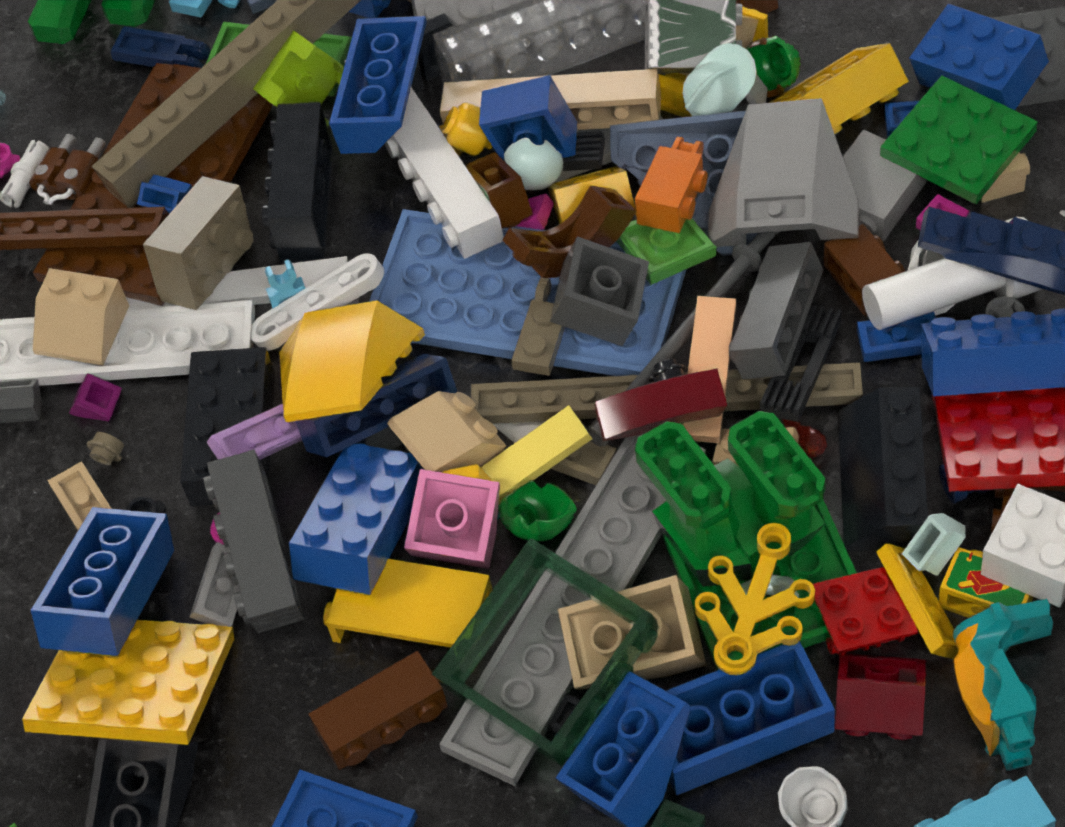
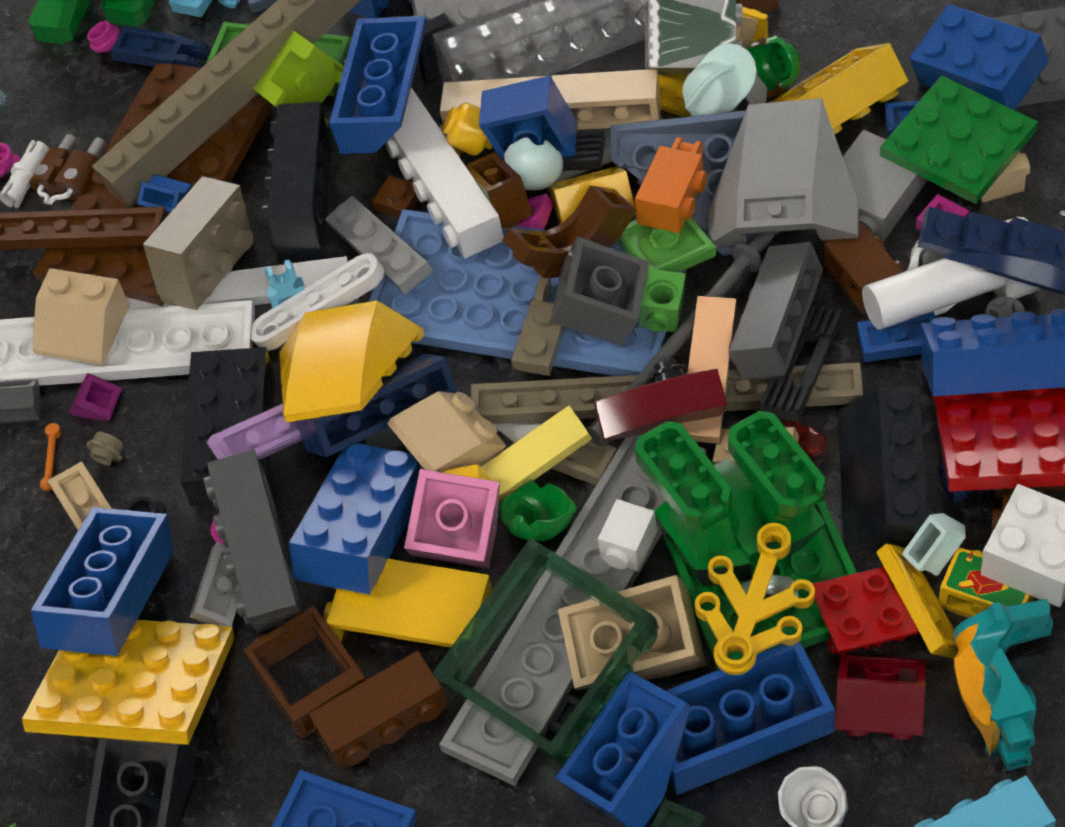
none -> orange hinge [40,423,62,492]
none -> dark pink plate [87,21,120,53]
none -> reddish brown window [243,606,366,740]
none -> light grey plate [325,196,433,295]
none -> reddish brown plate [372,175,419,219]
none -> white brick [598,499,657,572]
none -> bright green brick [639,268,686,332]

